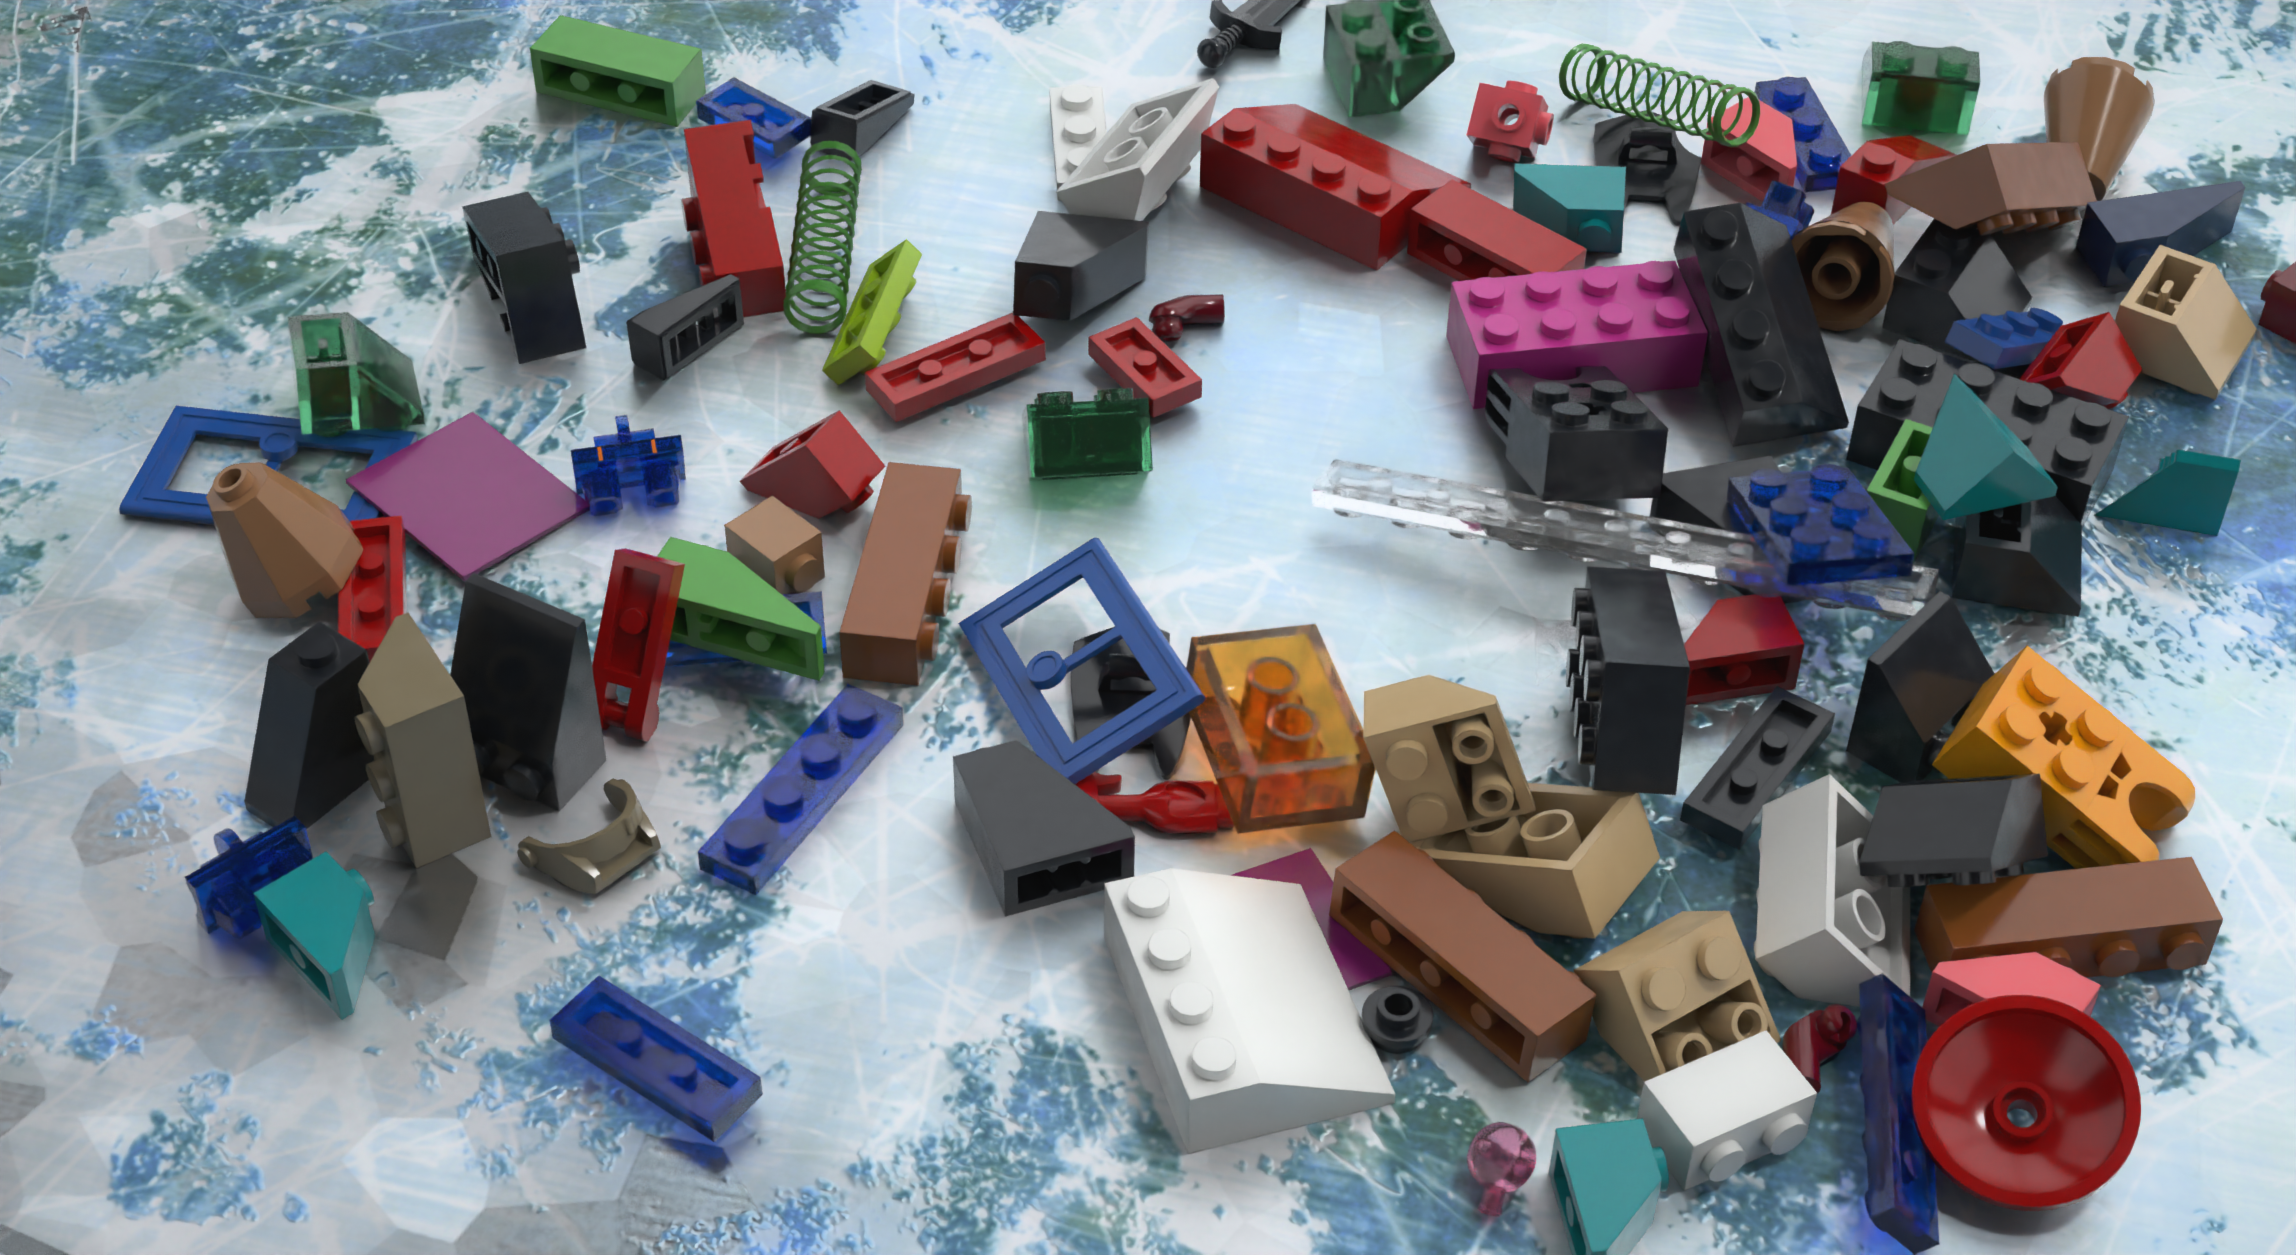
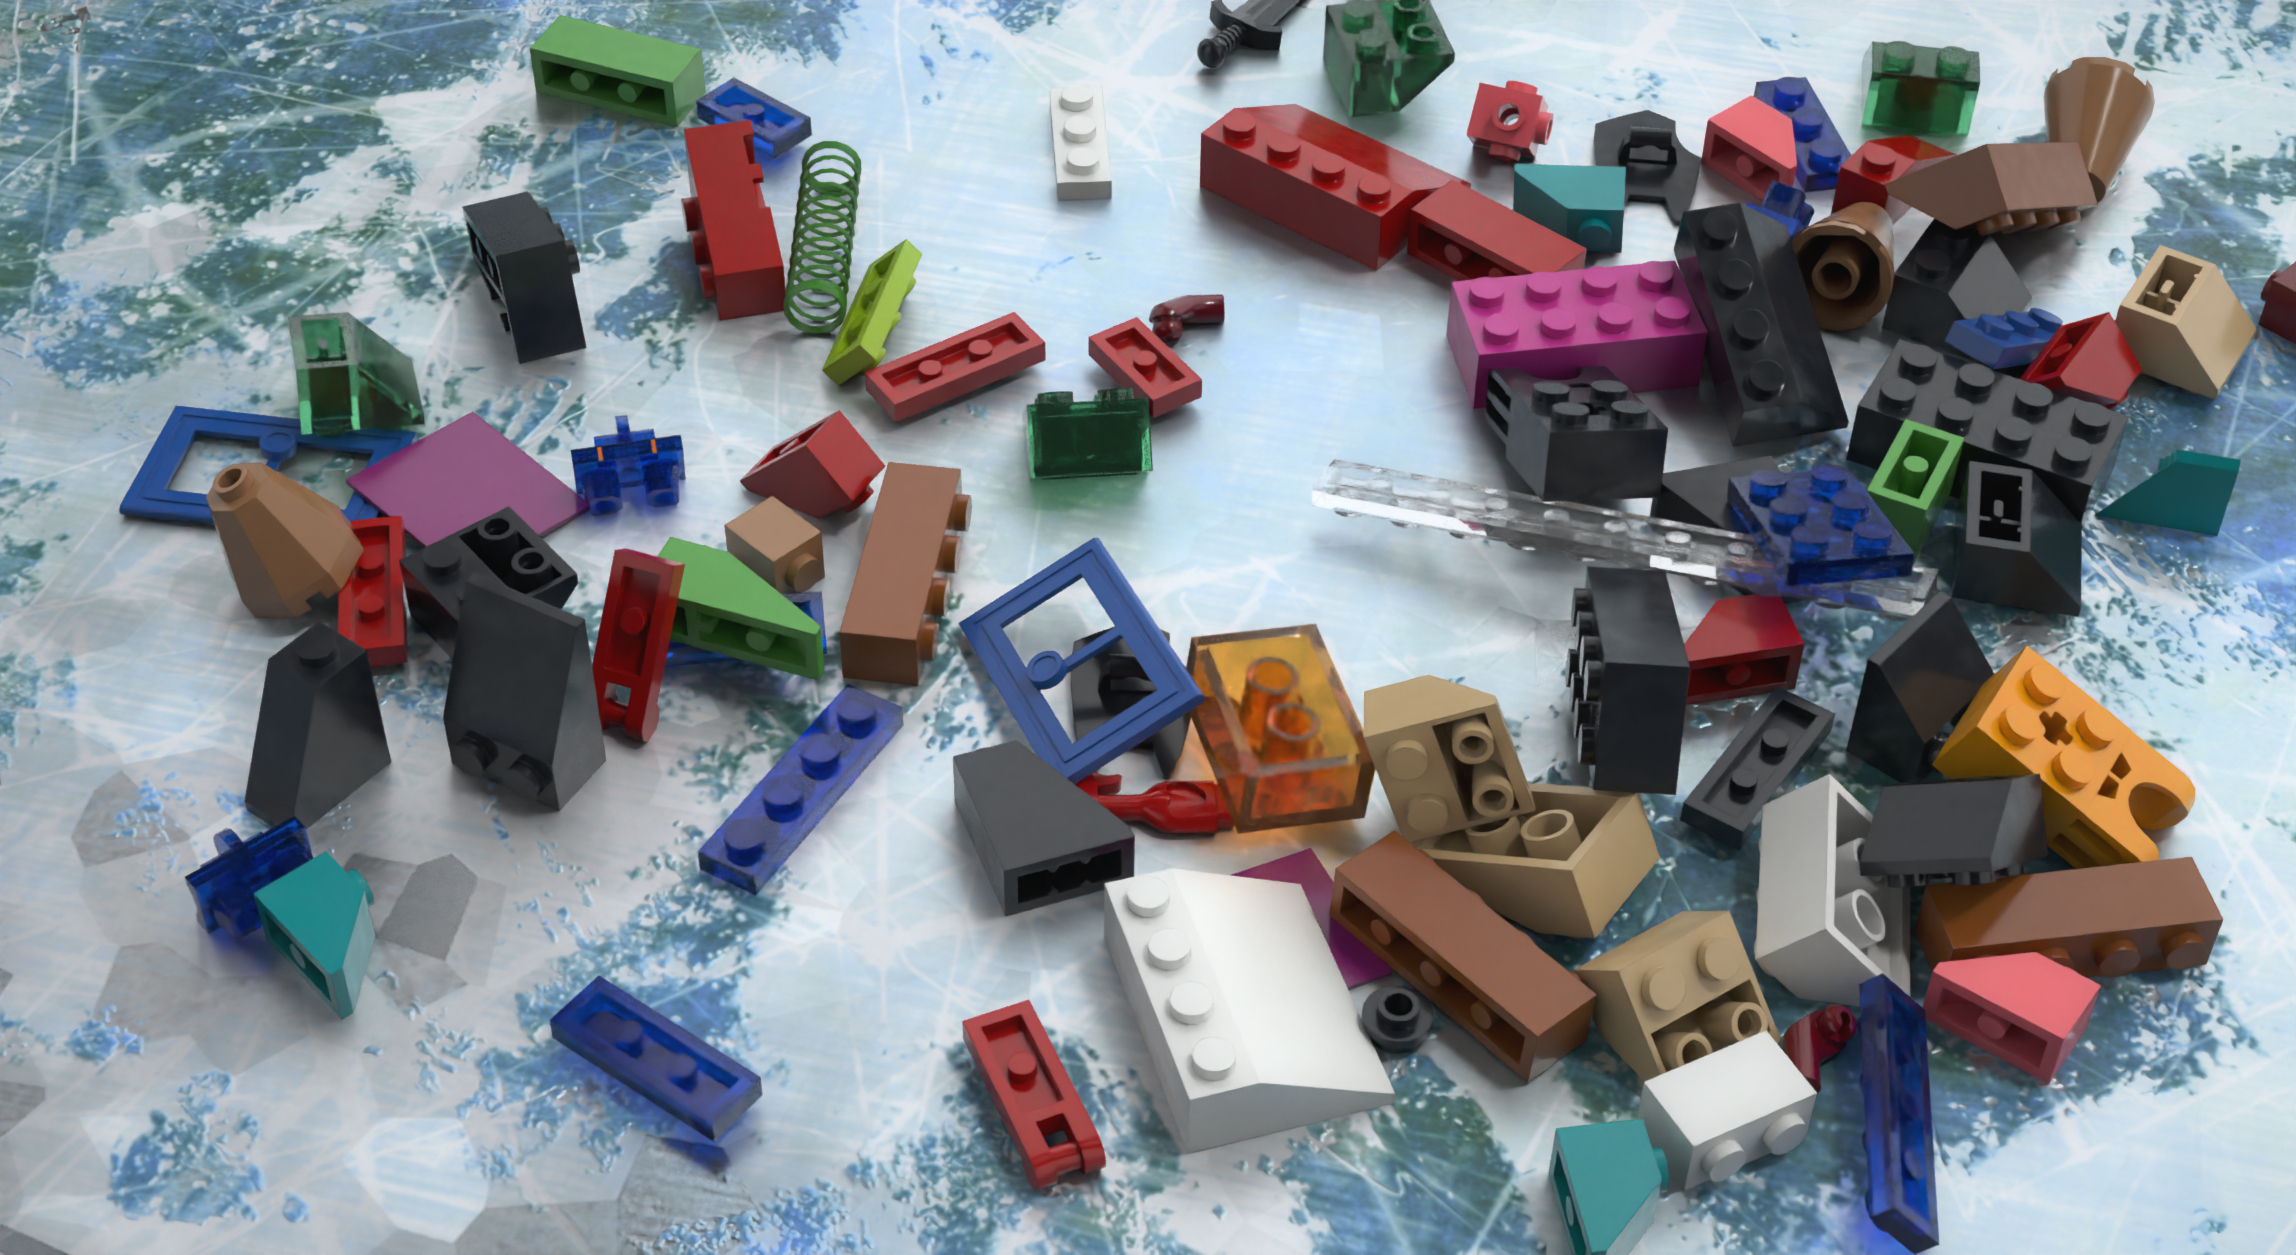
dark tan slope [355,612,491,869] -> none
dark tan helmet [517,778,661,894] -> none
black slope [626,274,744,381] -> none
black slope [810,80,915,161] -> none
black slope [1013,211,1149,321] -> none
white slope [1056,78,1219,221] -> none
clear pink piece [1467,1122,1537,1216] -> none
bright green piece [1559,43,1760,147] -> none
red dish [1911,995,2141,1211] -> none
teal slope [1914,373,2057,520] -> none
dark blue slope [2076,181,2245,287] -> none
none -> black slope [399,506,579,660]
none -> red plate [962,1000,1106,1191]

